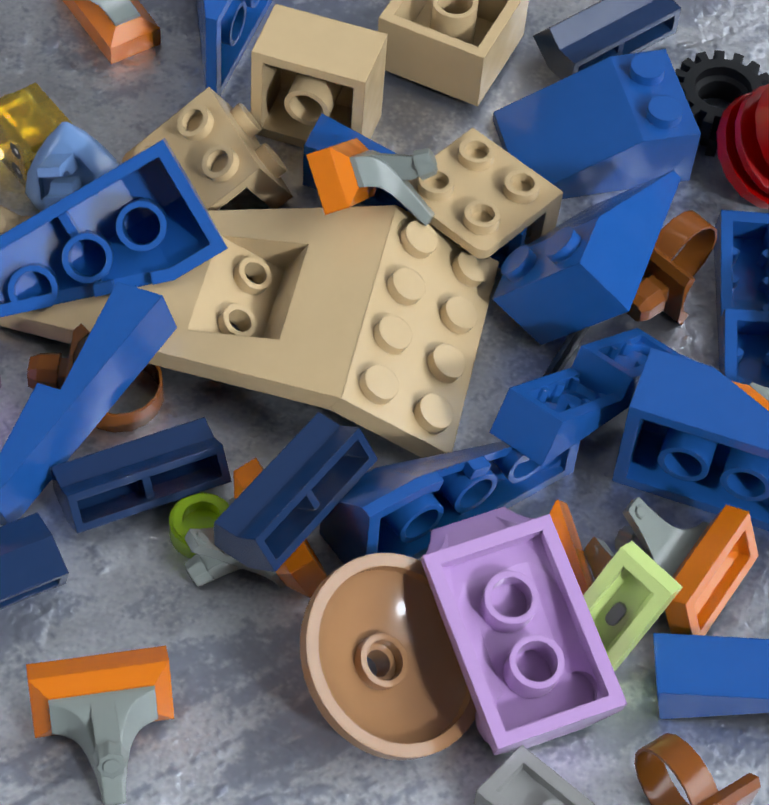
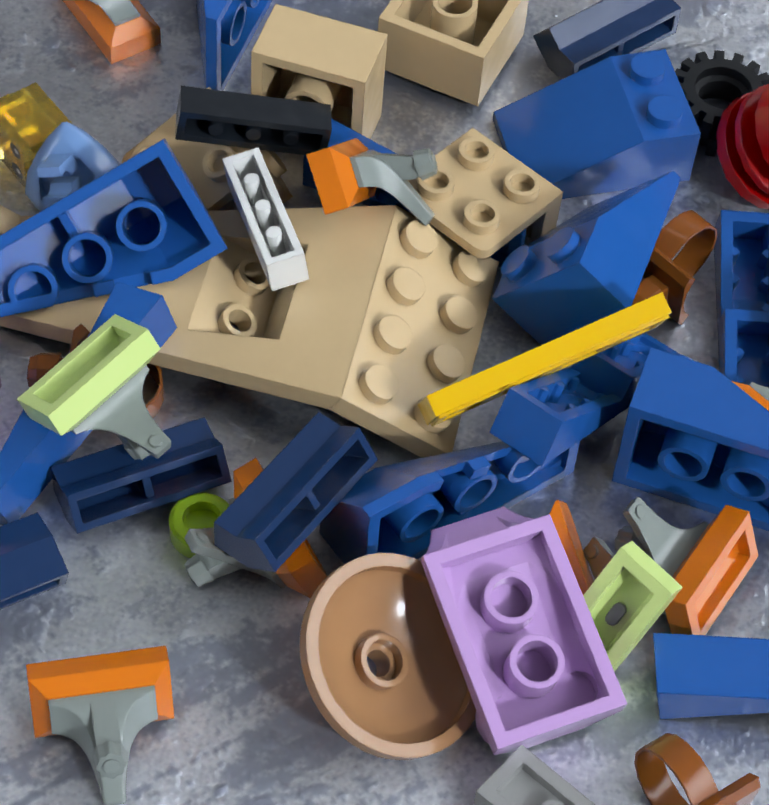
none -> yellowish green piece [17,314,171,460]
none -> black piece [175,86,332,155]
none -> white piece [222,147,309,291]
none -> yellow tile [418,292,672,427]

